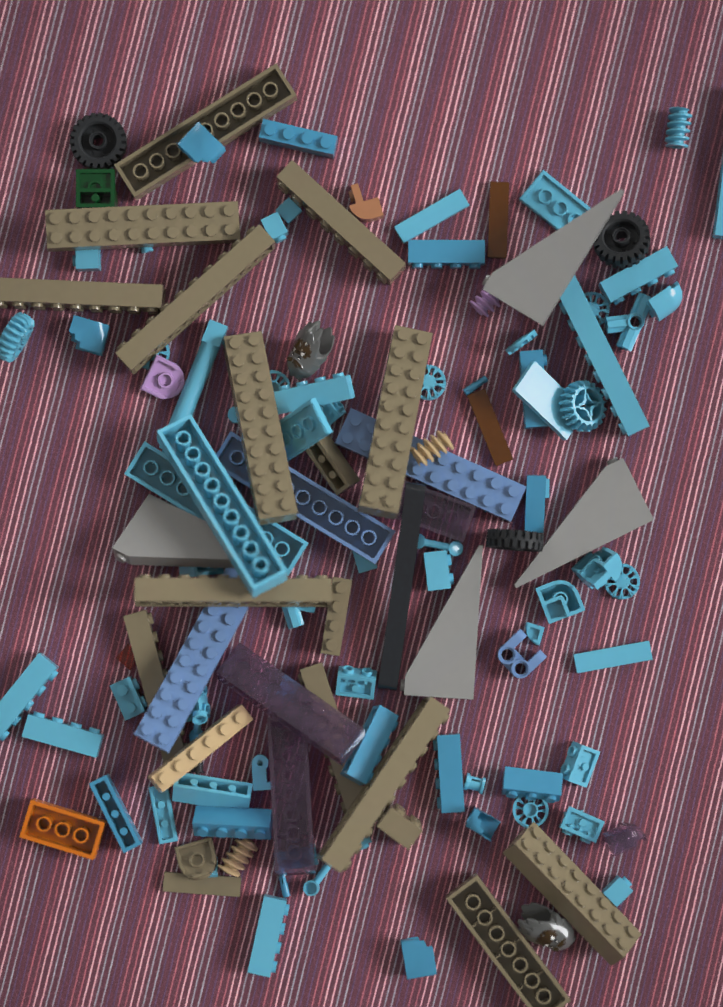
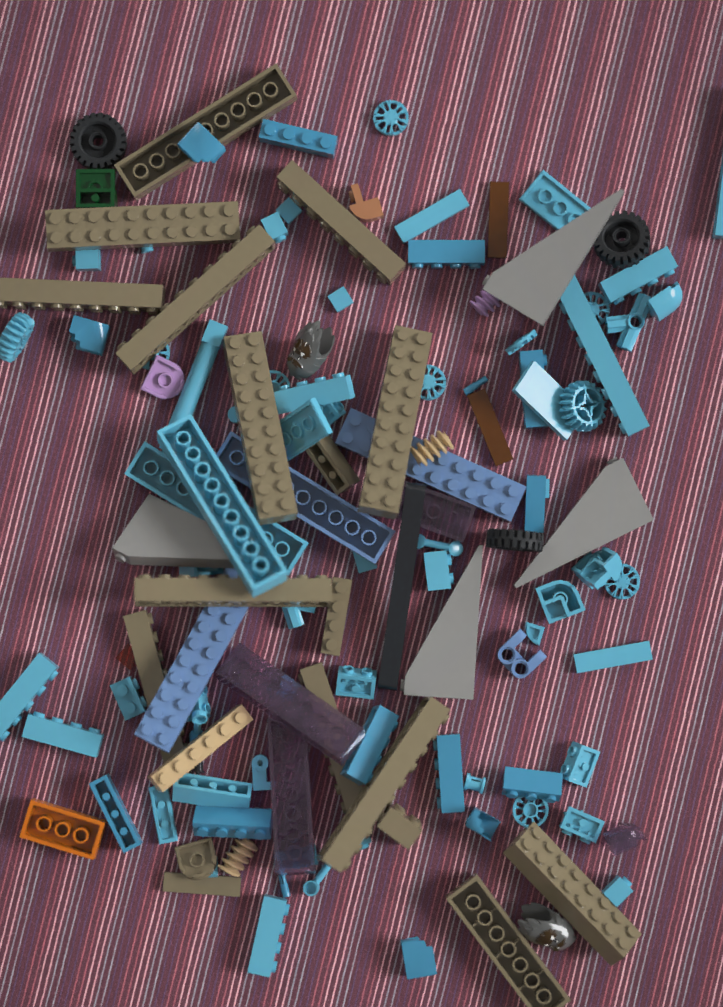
medium azure piece [665,107,693,149] -> none
none -> medium azure tile [327,286,354,313]
none -> medium azure wheel [373,100,409,136]

